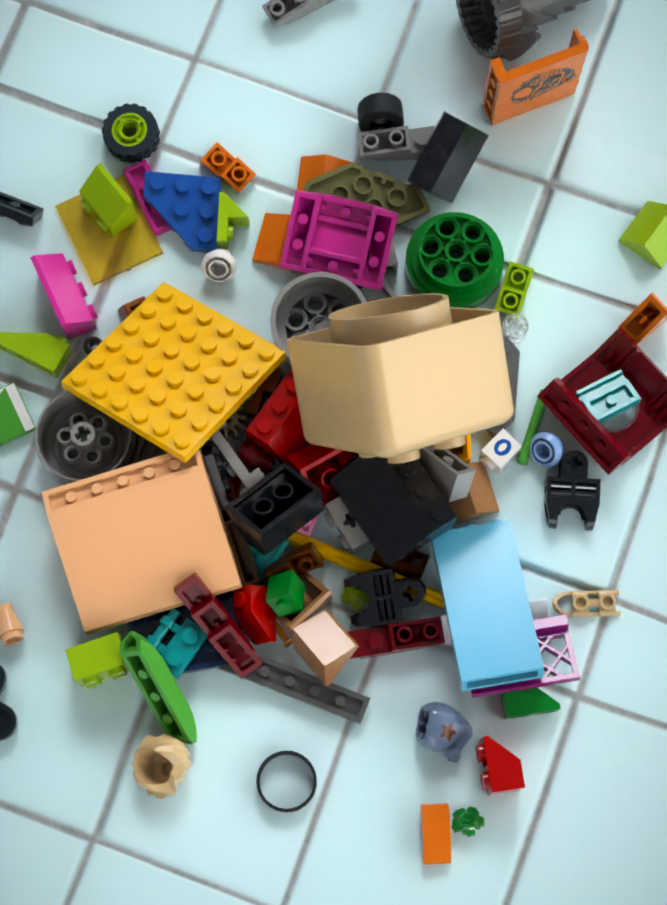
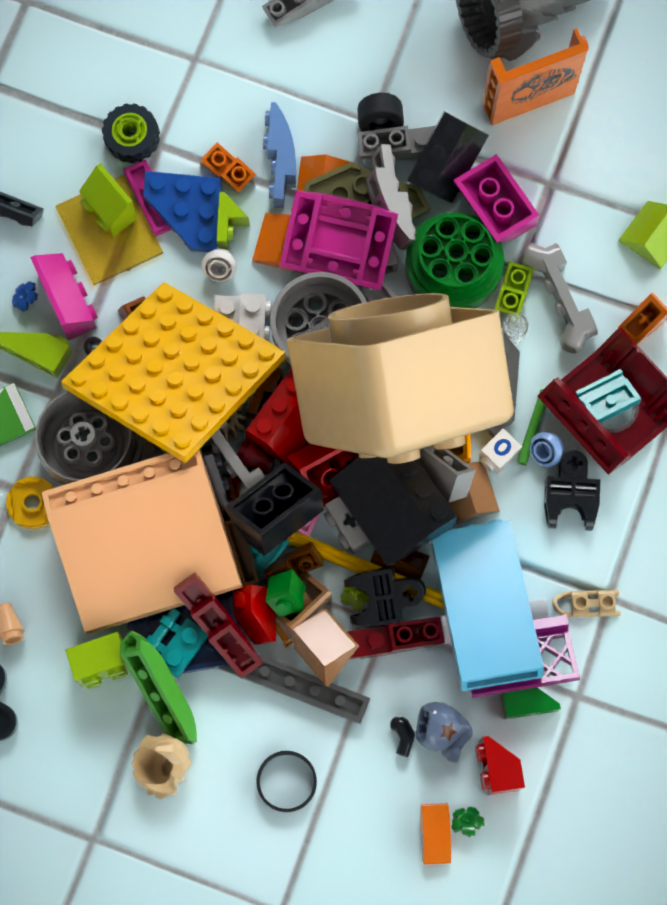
none -> yellow tile [6,476,54,529]
none -> blue plant [12,281,38,312]
none -> white plate [214,293,271,342]
none -> medium blue slope [263,102,296,208]
none -> light grey slope [366,144,416,250]
none -> black arm [390,717,415,758]
none -> dark pink slope [453,154,540,243]
none -> light grey plate [522,243,598,354]

